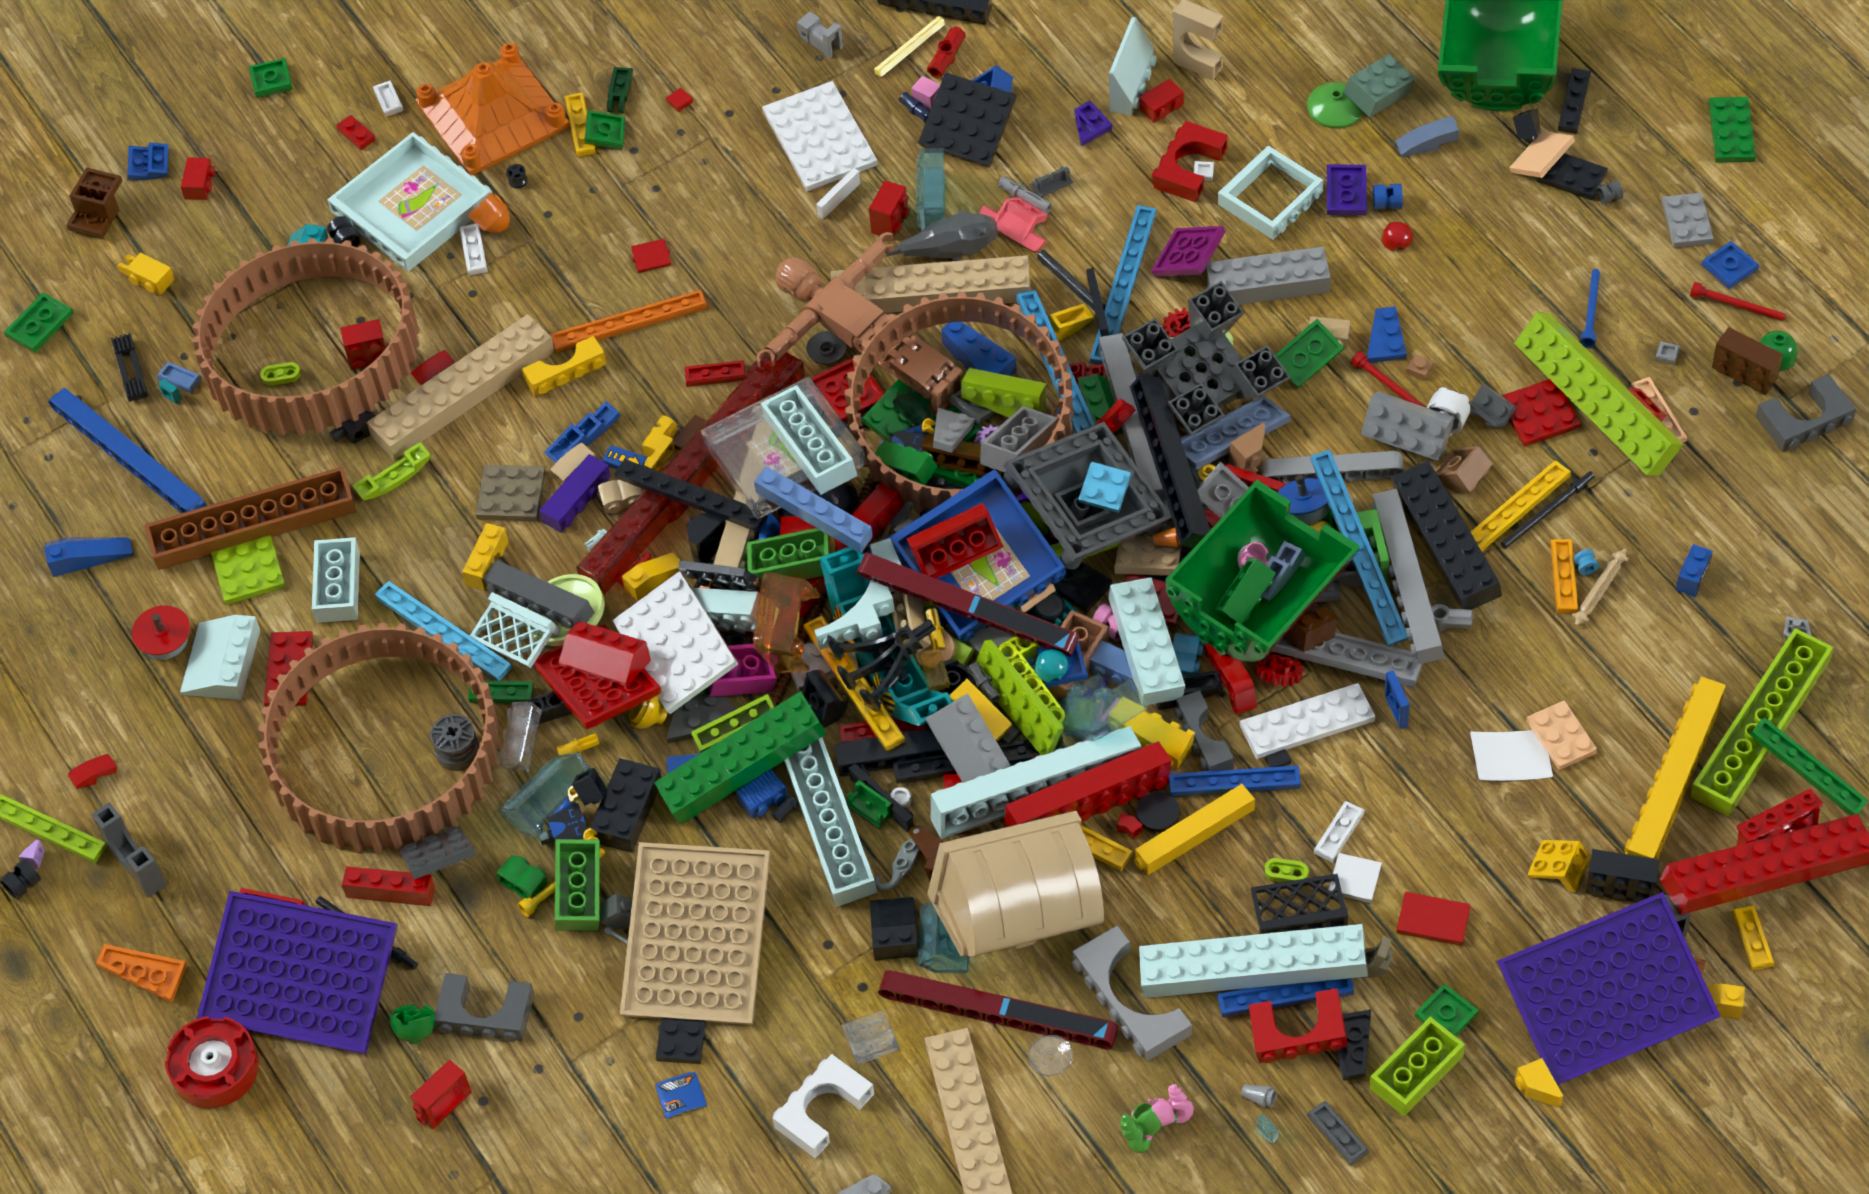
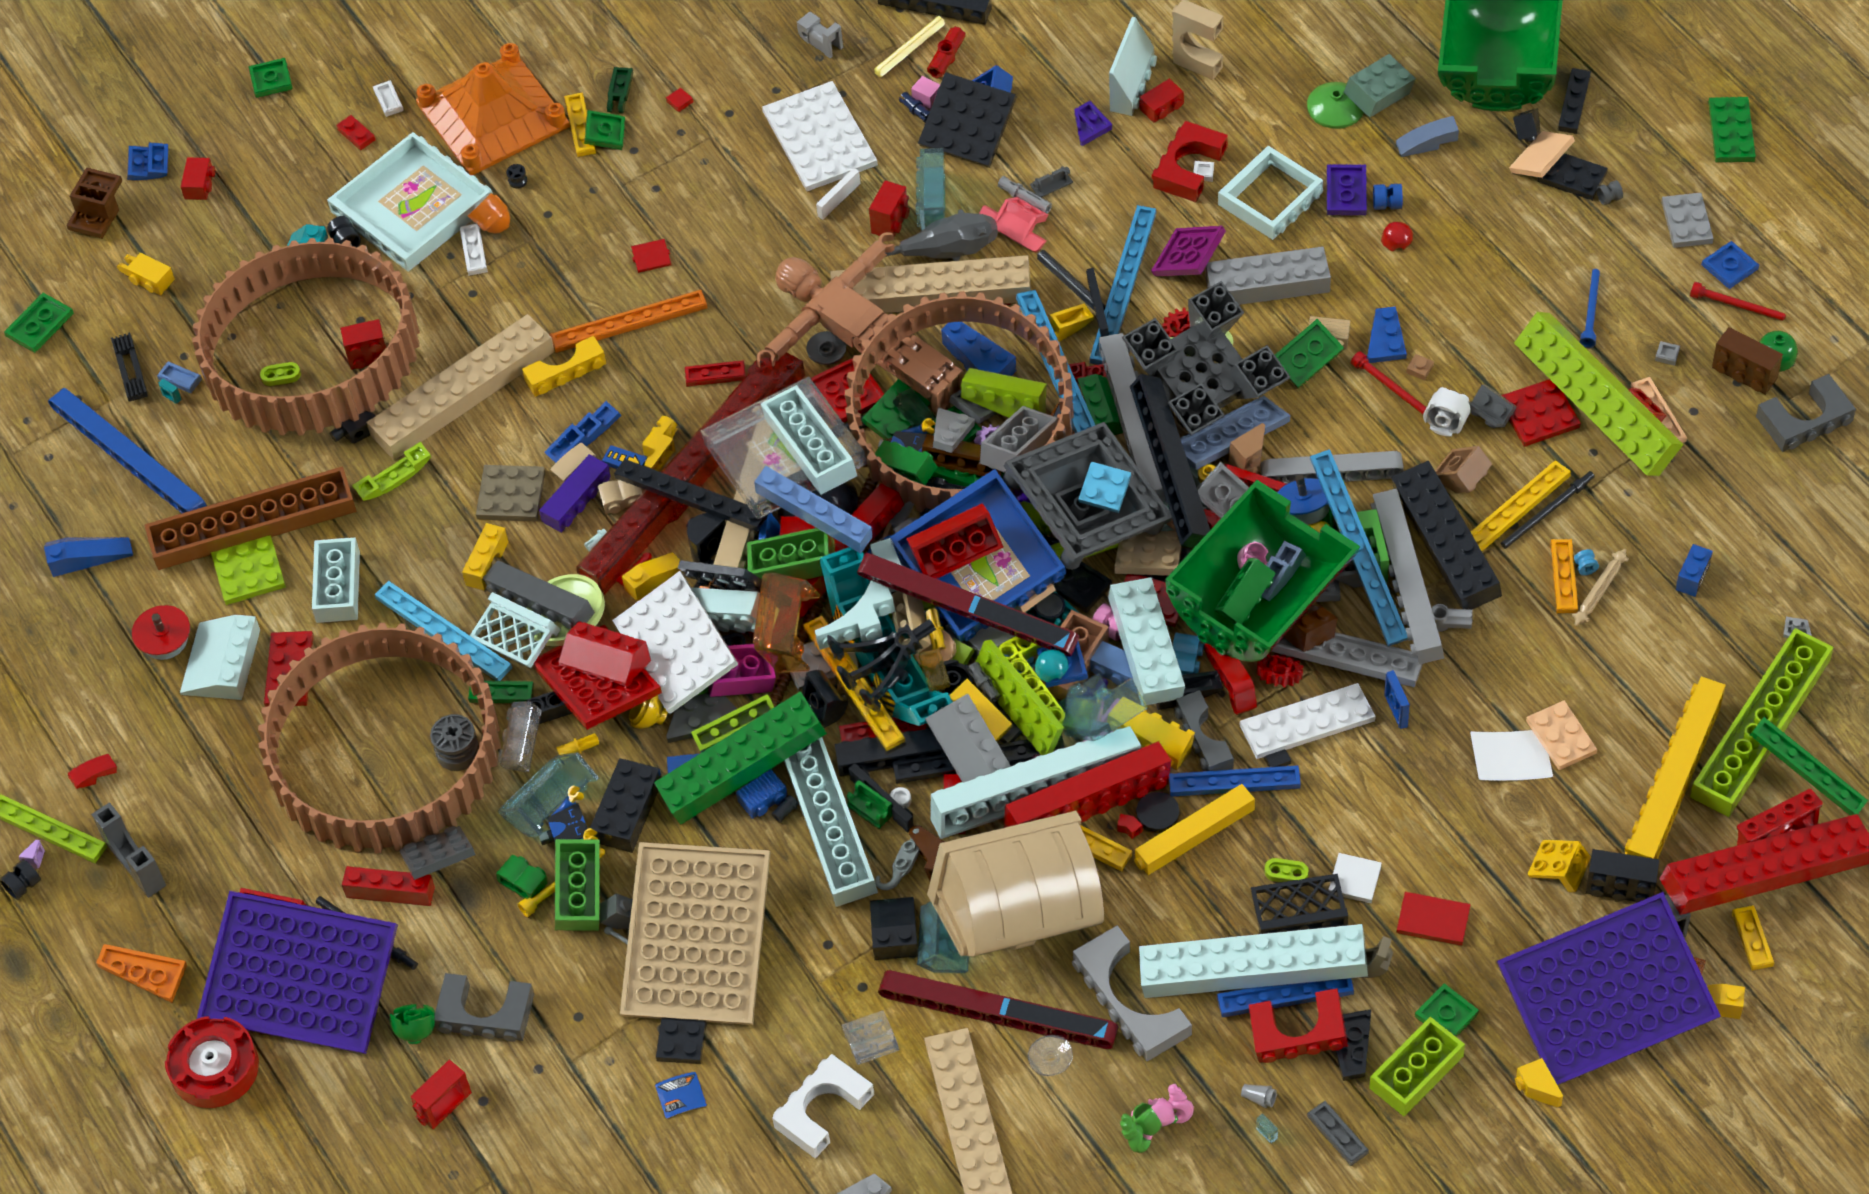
red slope [411,350,455,385] -> none
black brick [572,767,607,806] -> none
reddish brown tile [673,415,712,455] -> none
red plate [1094,398,1136,434] -> none
orange cone [1153,528,1181,548] -> none
white tile [1314,801,1365,863] -> none
light grey brick [1361,392,1455,461] -> none

